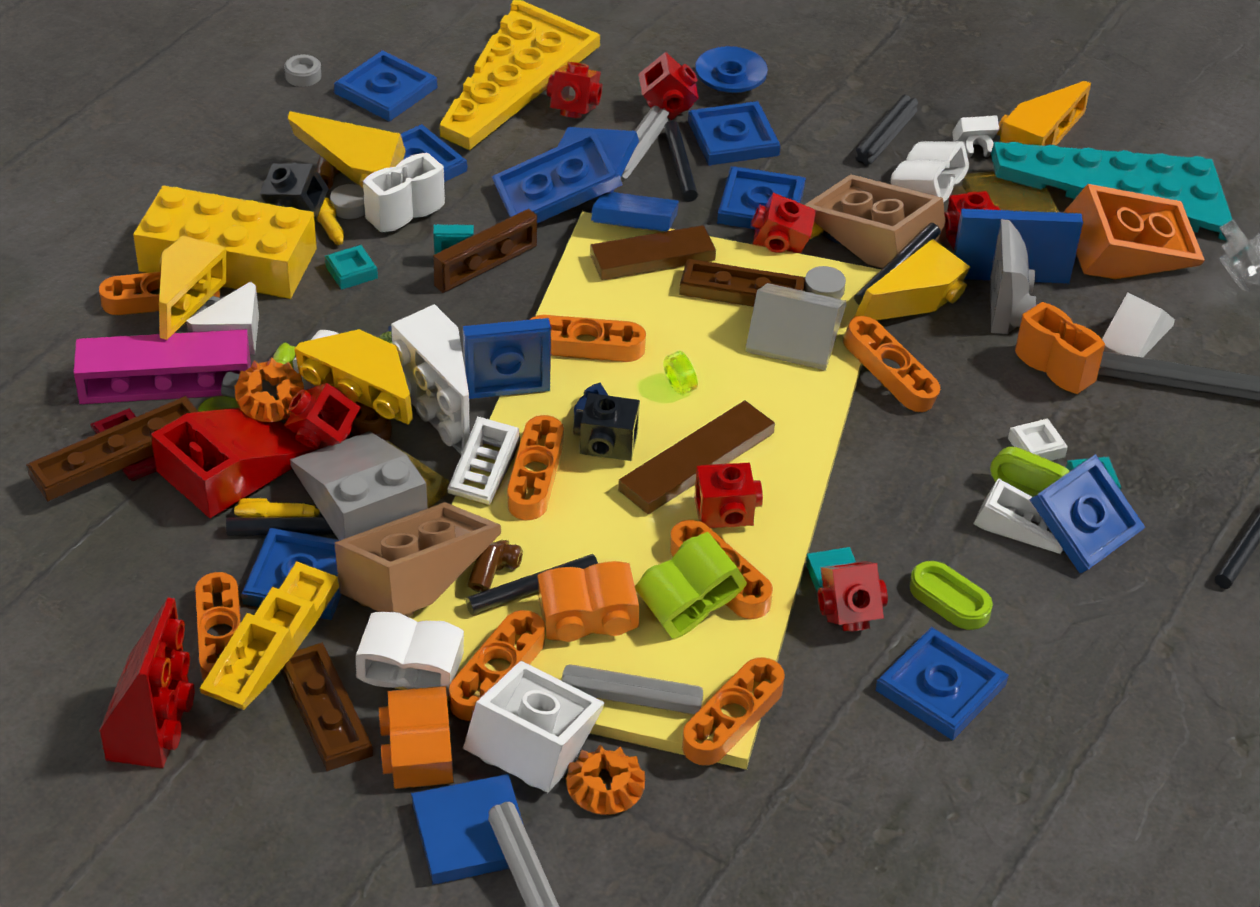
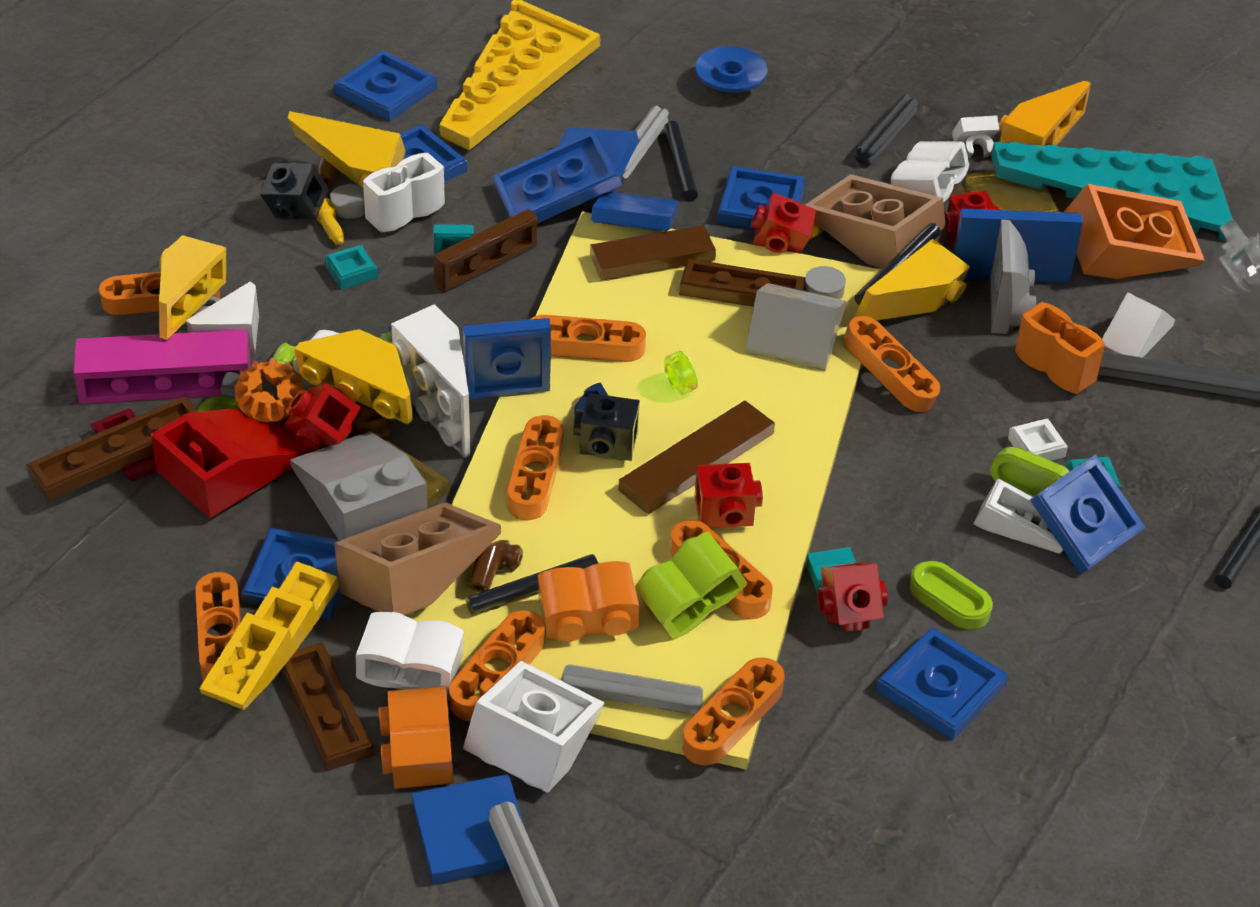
red slope [100,598,195,769] -> none
yellow brick [133,185,317,299] -> none
black bar [226,516,335,536] -> none
yellow piece [234,498,320,518] -> none
light grey tile [284,54,322,87] -> none
white slope [448,416,520,505] -> none
red brick [547,62,602,118] -> none
orange gear [566,744,645,815] -> none
red brick [638,52,699,120] -> none
blue tile [688,101,781,166] -> none

